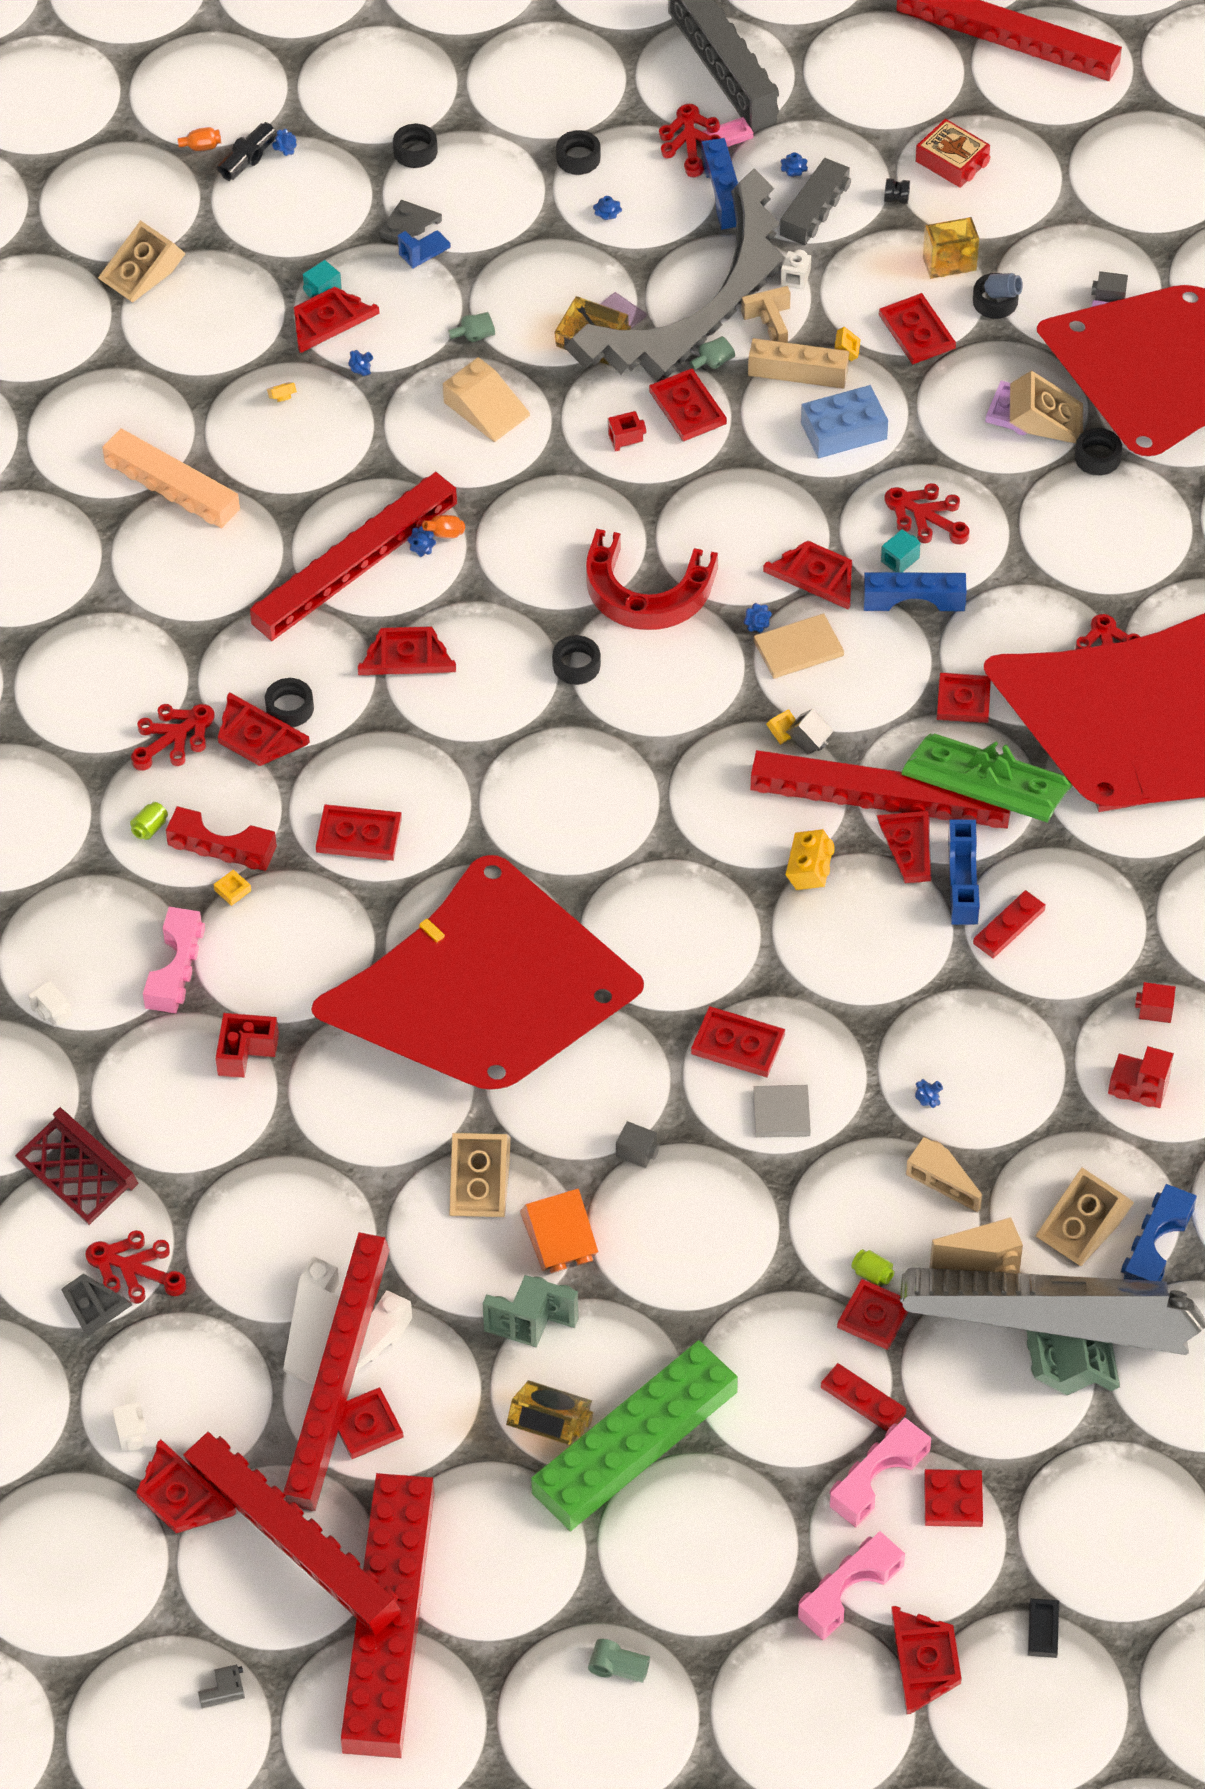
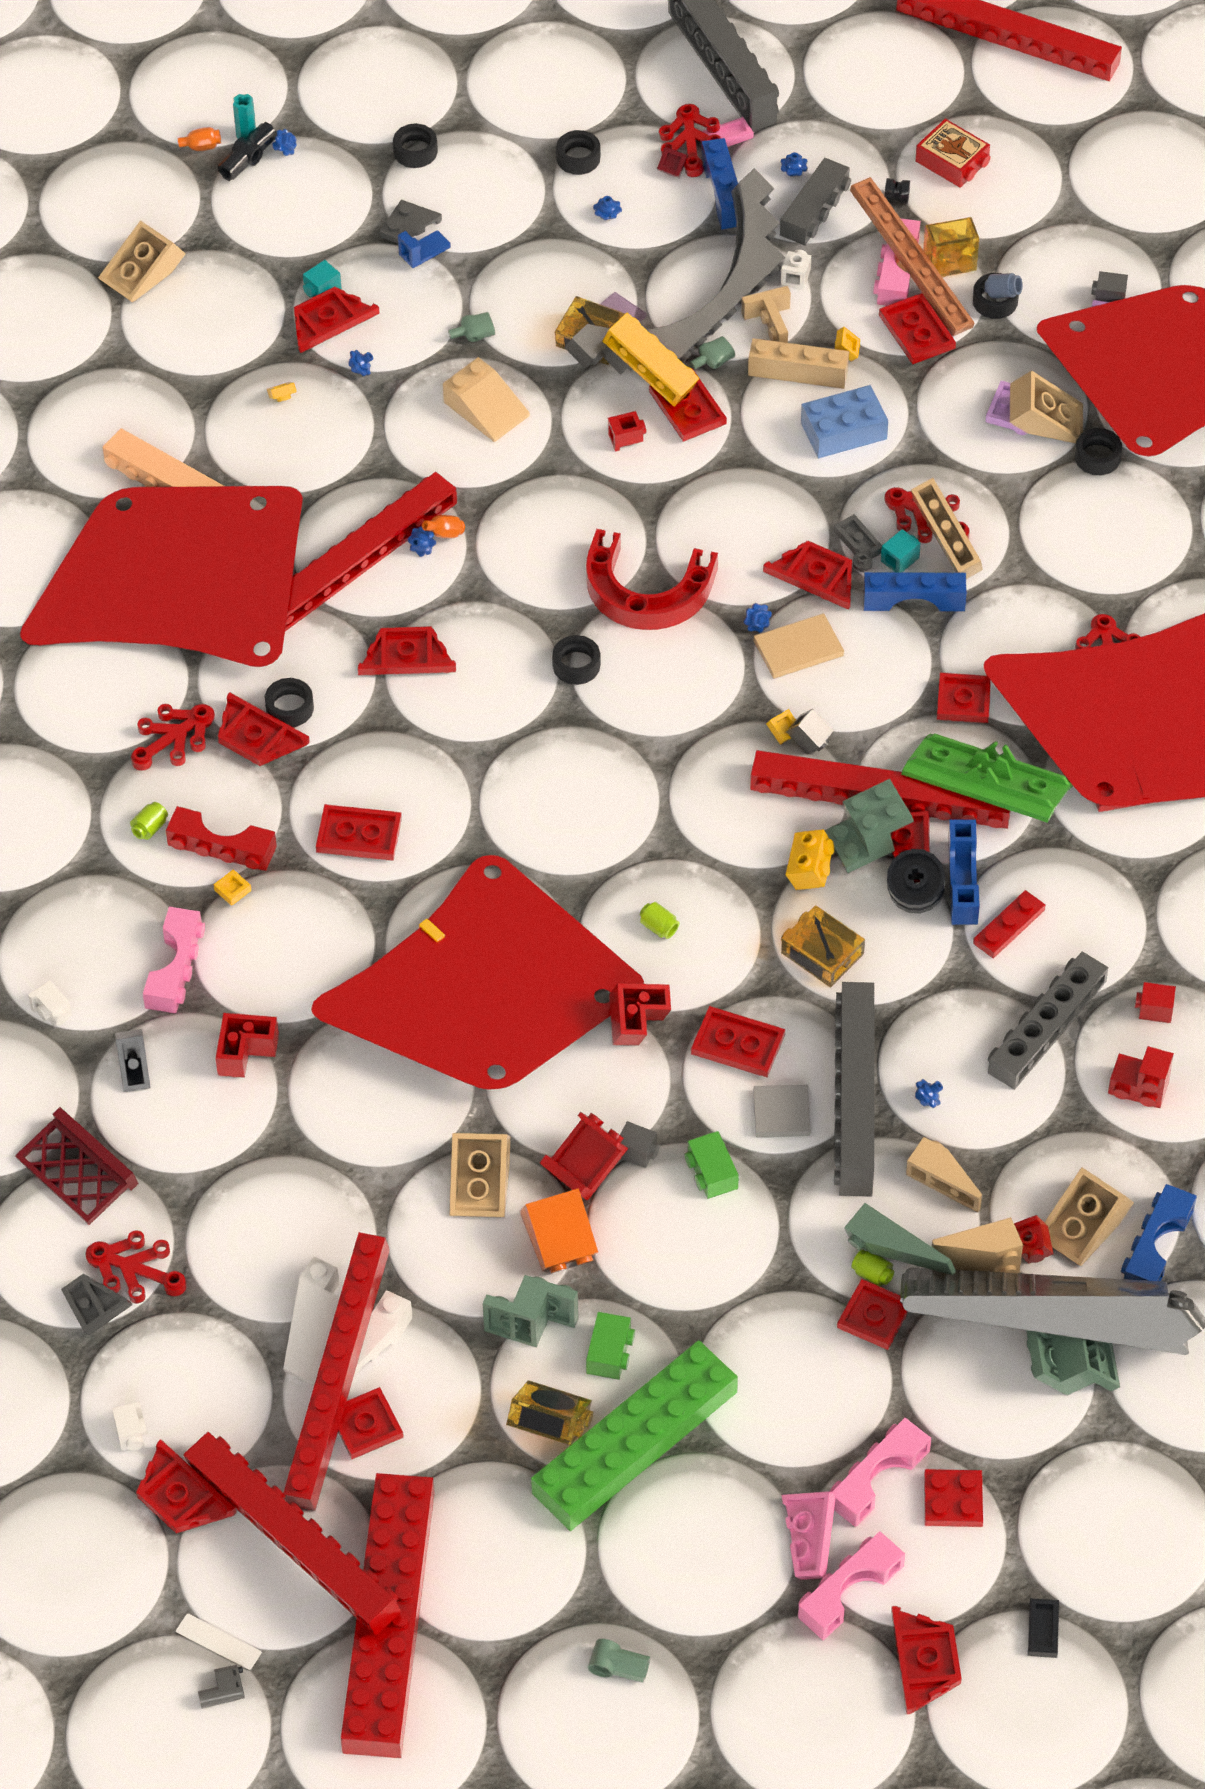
red plate [821,1363,907,1432] -> none
none -> red piece [20,486,303,667]
none -> slope [115,1029,151,1092]
none -> white sticker [176,1614,262,1670]
none -> teal axle [233,94,256,138]
none -> red panel [540,1111,628,1200]
none -> bright green brick [586,1312,635,1380]
none -> yellow brick [602,313,699,407]
none -> red brick [609,983,671,1046]
none -> lime brick [639,902,680,939]
none -> dark red plate [657,147,688,178]
none -> bright green brick [684,1131,739,1199]
none -> clear yellow brick [781,905,865,988]
none -> bright pink wing [782,1491,836,1580]
none -> sand green bracket [824,779,914,873]
none -> dark grey hinge [834,514,882,572]
none -> dark grey brick [834,982,874,1197]
none -> sand green wedge [844,1203,956,1275]
none -> nougat tile [850,177,975,336]
none -> bright pink arch [873,218,921,306]
none -> black wheel [887,849,945,914]
none -> tan brick [911,478,983,579]
none -> dark grey brick [987,951,1109,1090]
none -> red brick [1014,1215,1054,1264]

